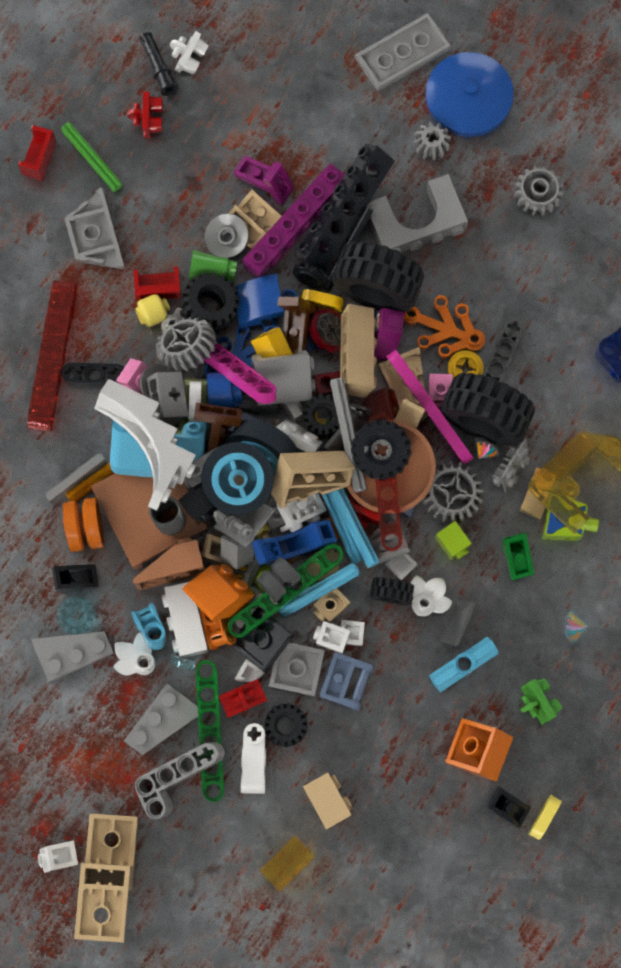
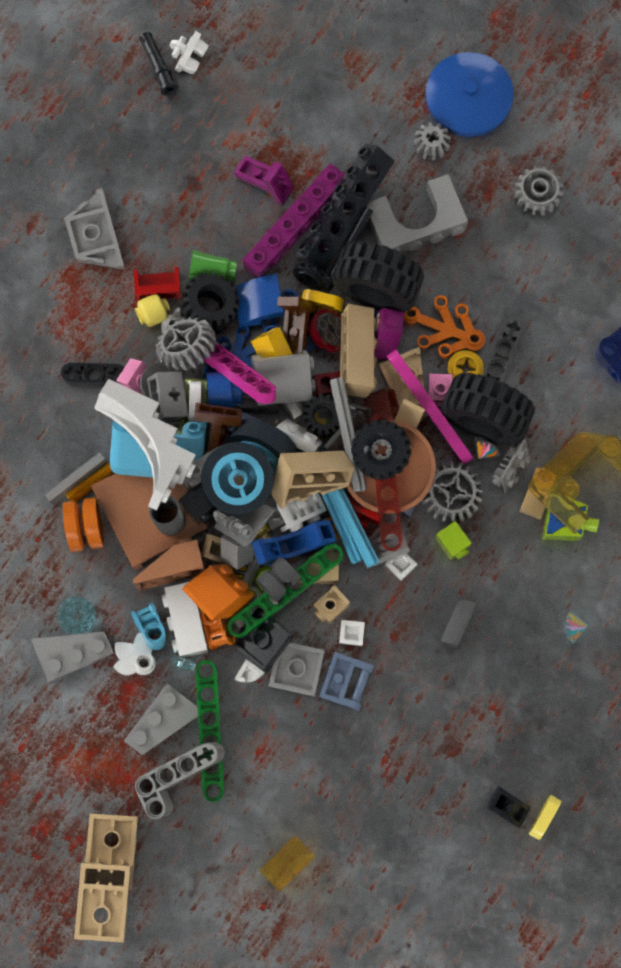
red panel [18,125,57,181] -> none
clear red beam [27,280,77,432] -> none
white bracket [38,841,78,873] -> none
black slope [52,564,99,594] -> none
bright green axle [61,122,123,192] -> none
red hips [127,92,163,138] -> none
light grey dish [205,214,249,258] -> none
red hips [219,679,267,718] -> none
tan slope [228,190,282,249] -> none
white piece [241,723,266,794] -> none
black tyre [265,703,307,747] -> none
medium azure axle [279,563,360,617] -> none
tan brick [303,773,353,830] -> none
white bracket [313,621,350,654] -> none
light grey tile [355,13,452,92] -> none
black tyre [370,577,414,605] -> none
white plate [411,575,452,617] -> none
medium azure piece [429,636,499,693] -> none
orange slope [445,718,513,782] -> none
green slope [501,532,534,581] -> none
bright green hips [520,678,562,725] -> none

